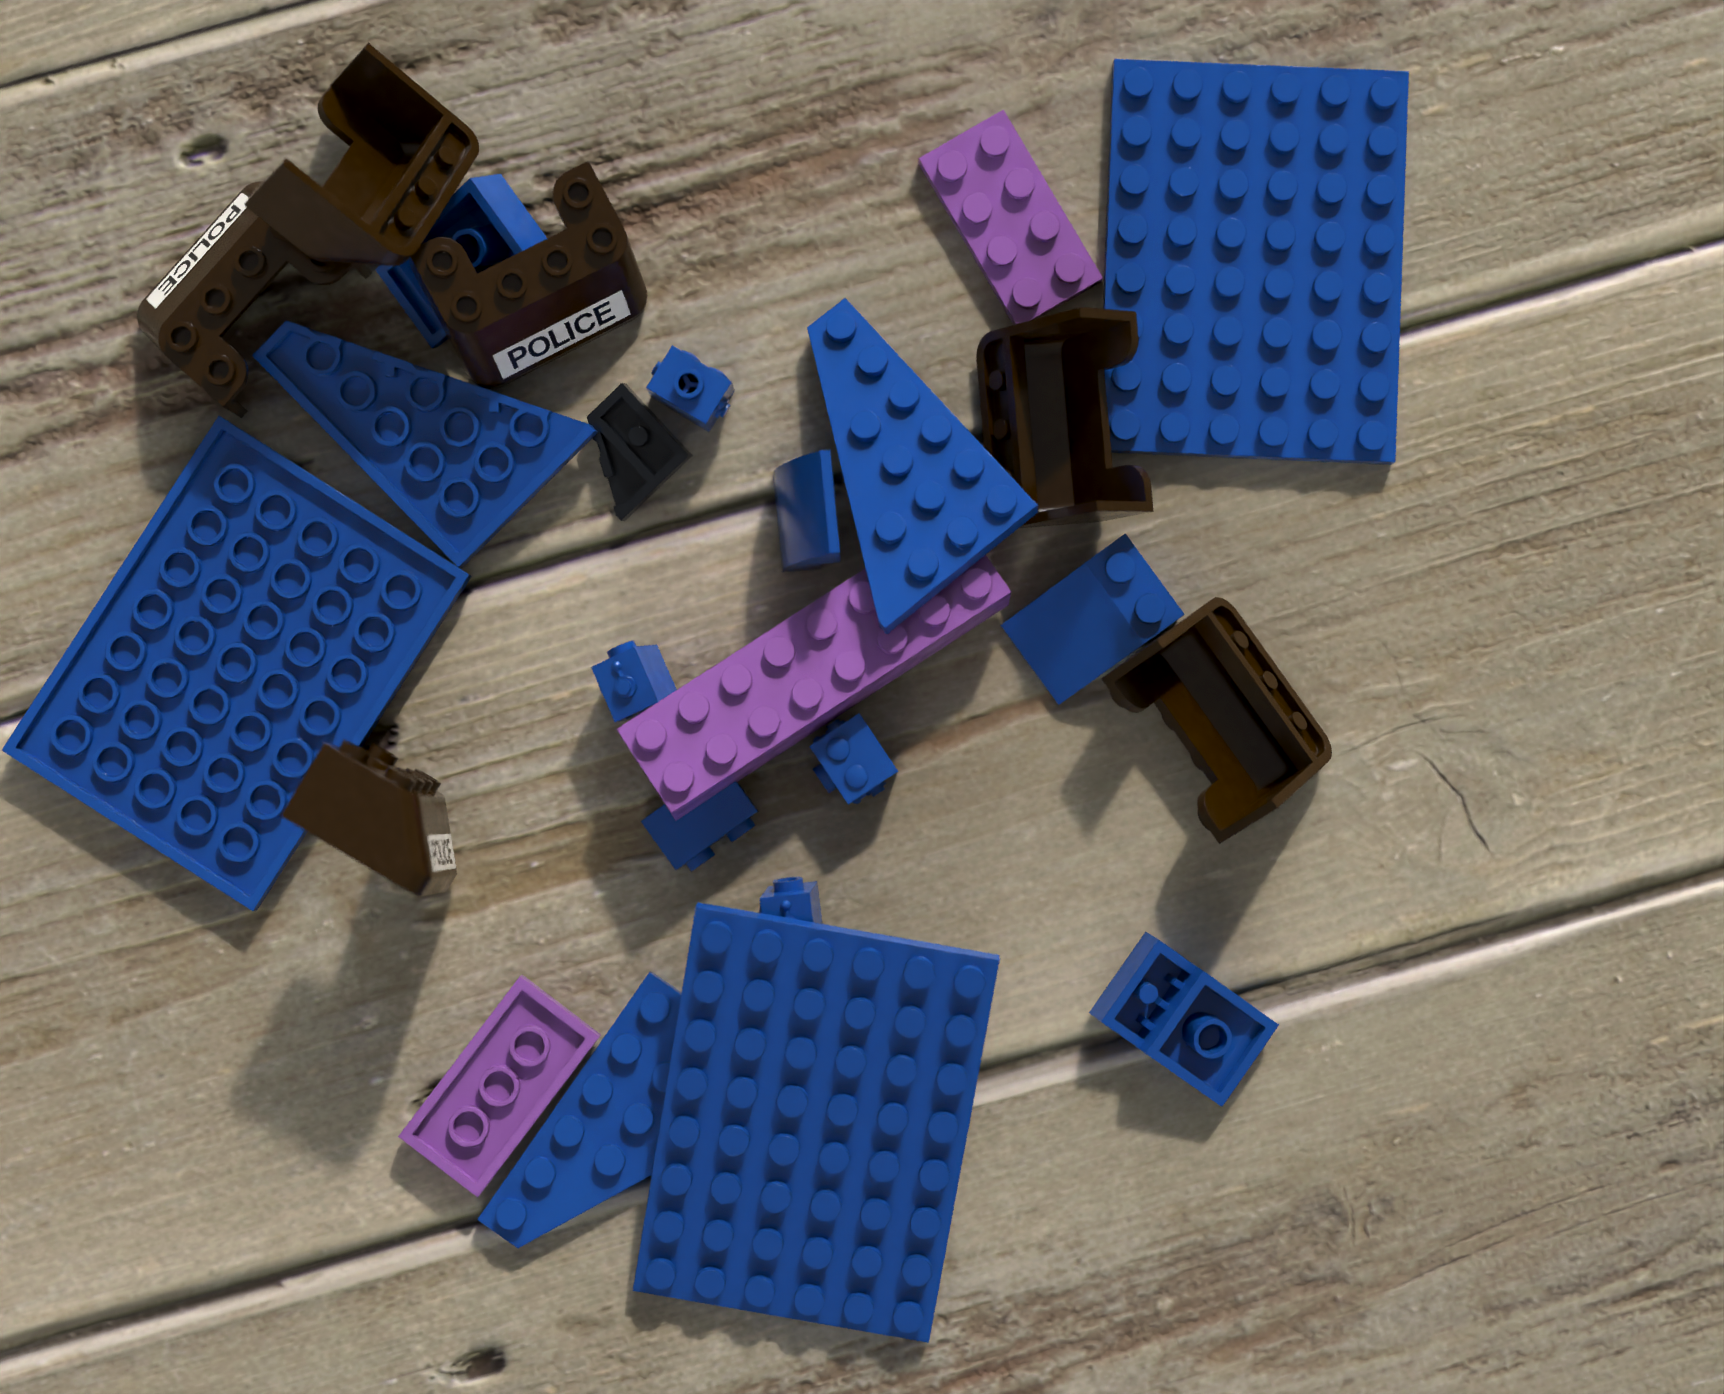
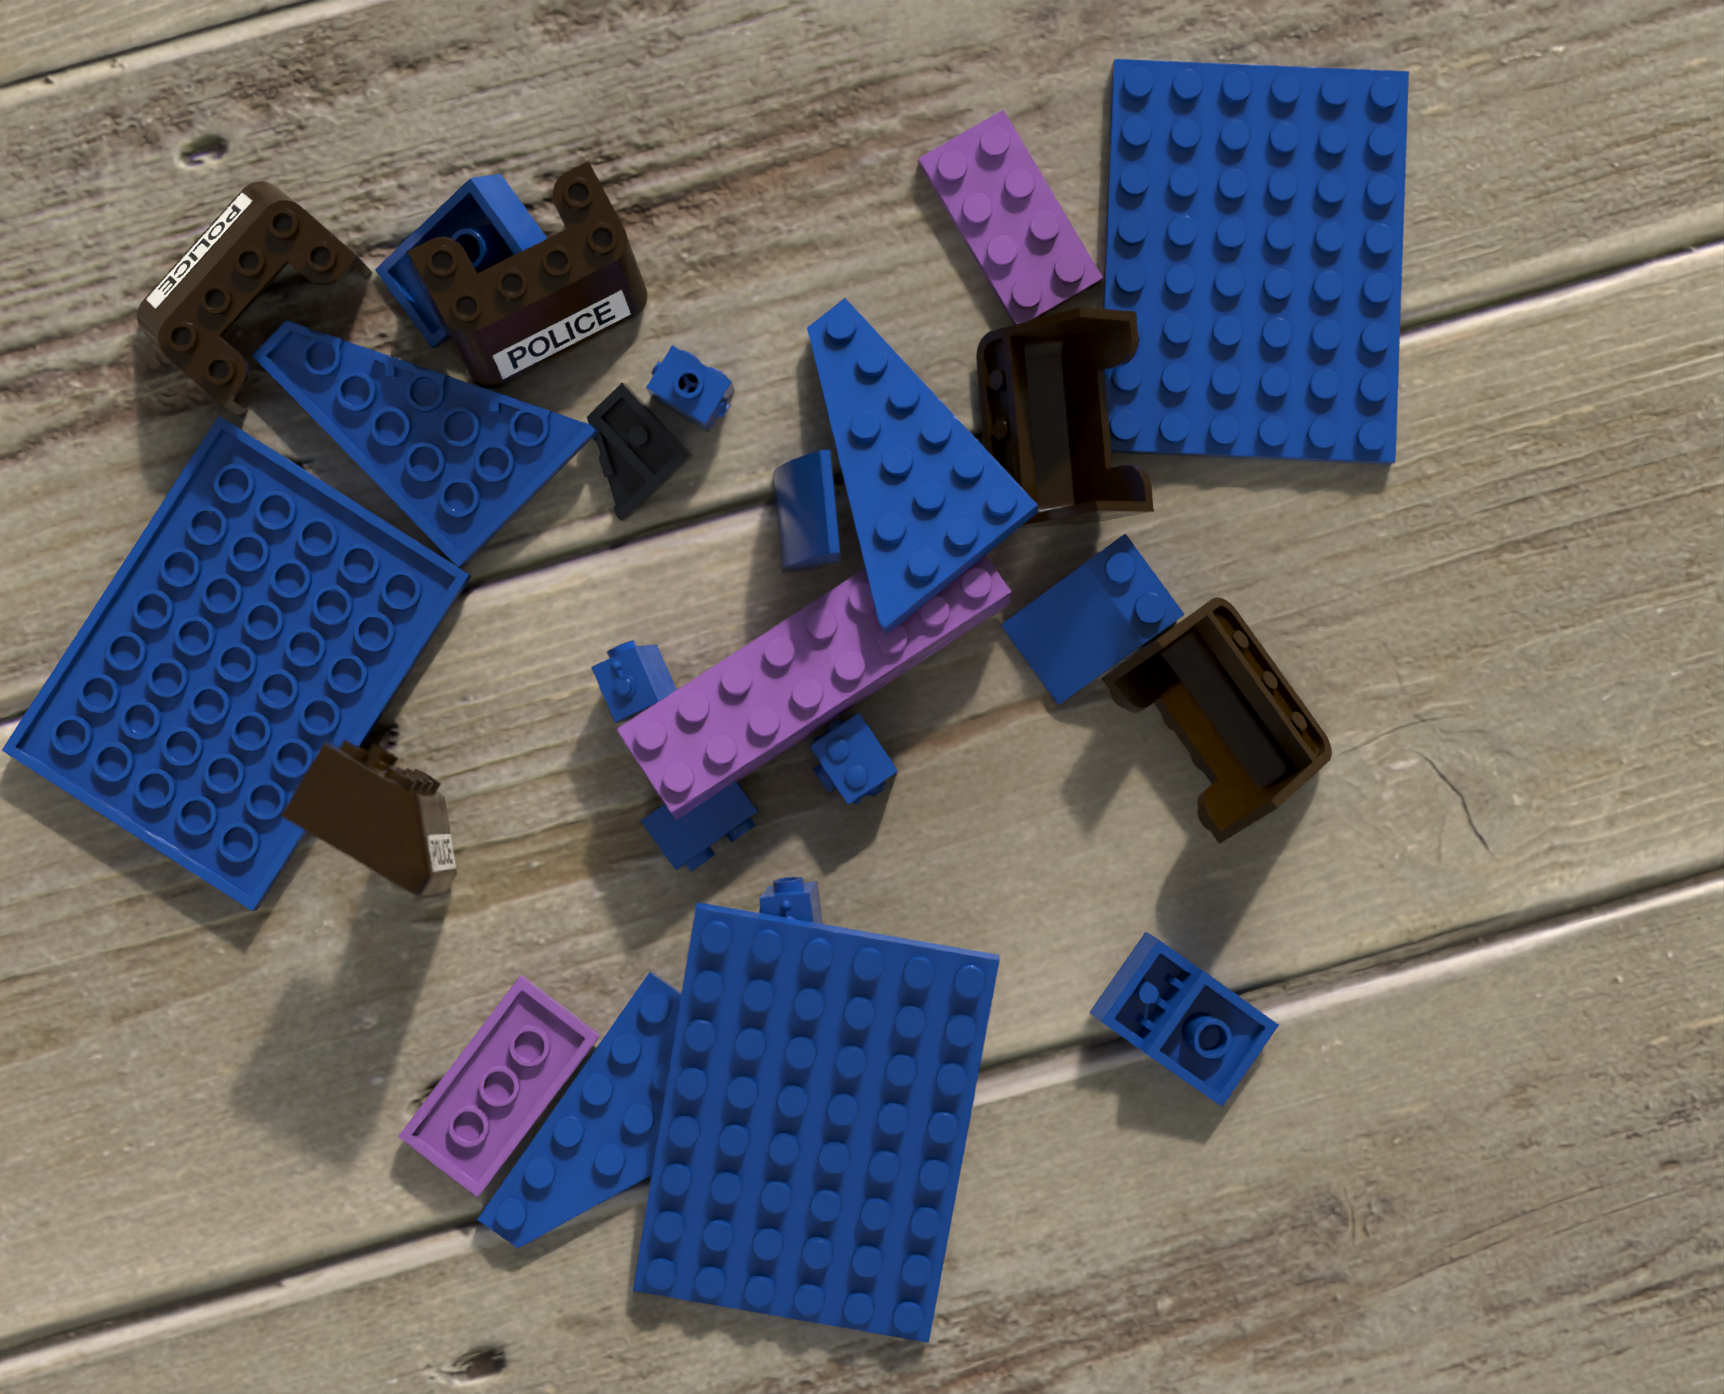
dark brown windscreen [244,43,479,266] -> none

